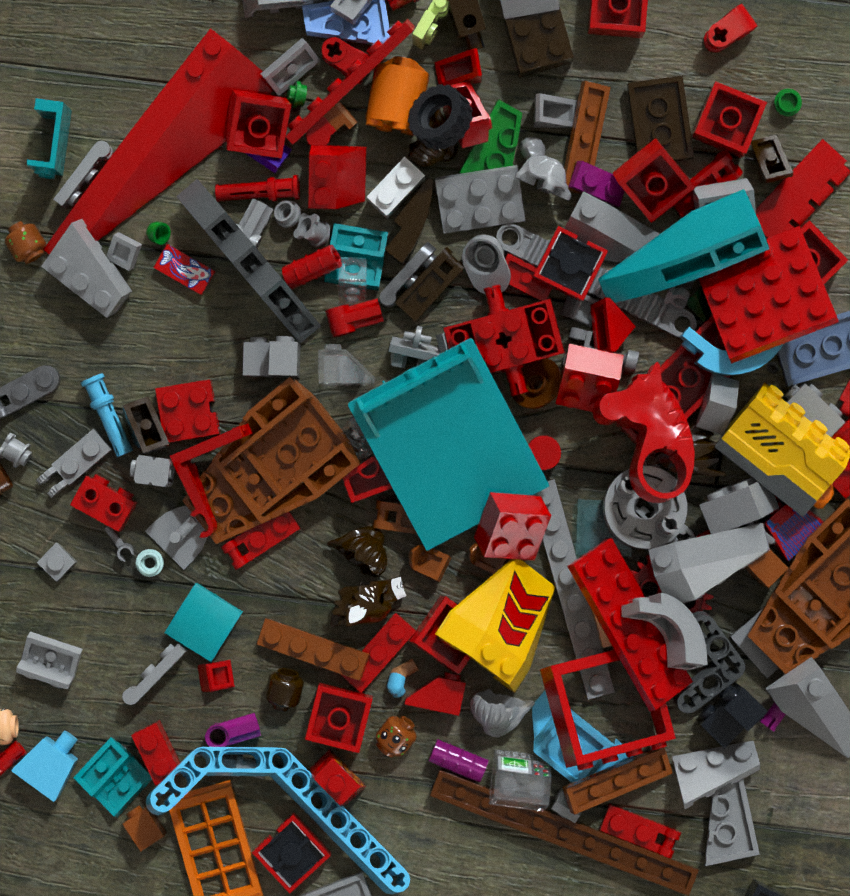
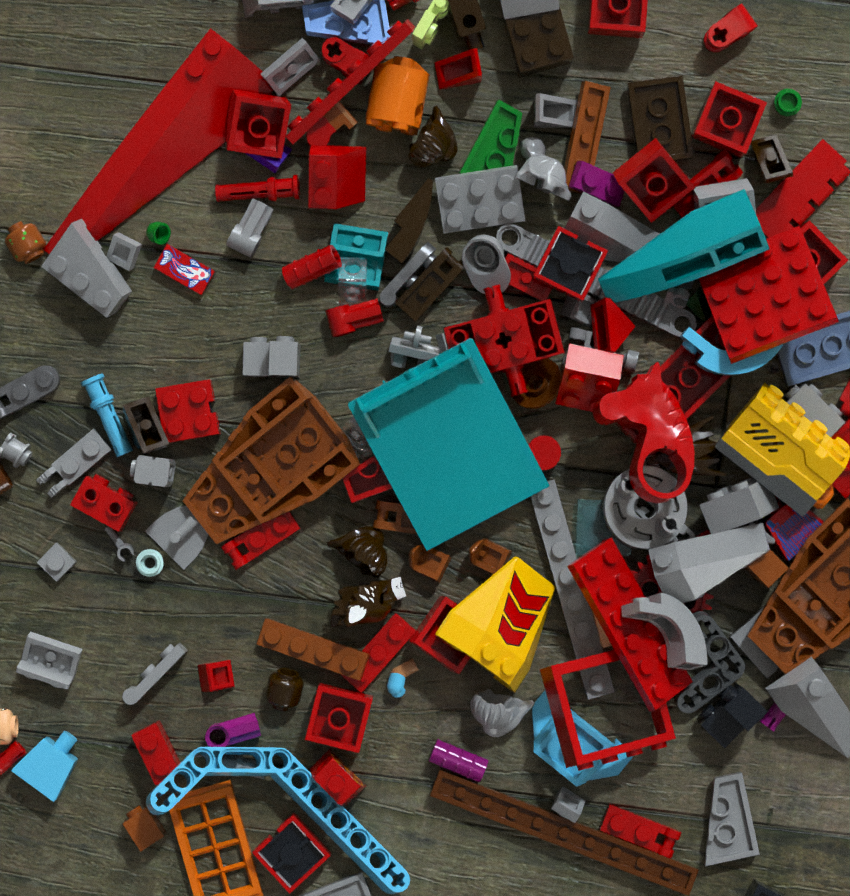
teal panel [27,98,72,179] -> none
light grey plate [53,141,113,209] -> none
teal slope [73,737,152,817] -> none
teal slope [164,583,243,662] -> none
red hinge [170,424,253,538] -> none
dark grey arch [176,179,321,343] -> none
light grey plate [274,201,301,228] -> none
green plate [286,81,307,109] -> none
light grey brick [293,213,330,247] -> none
clear slope [318,344,376,386] -> none
white brick [367,157,425,220] -> none
dark orange head [376,716,417,758] -> none
red slope [405,672,466,716] -> none
black tyre [408,84,473,150] -> none
red brick [443,81,492,148] -> none
red brick [474,492,551,561] -> none
clear slope [489,749,551,811] -> none
dark orange plate [562,748,673,815] -> none
light grey wing [672,741,760,810] -> none
light grey slope [695,373,739,435] -> none

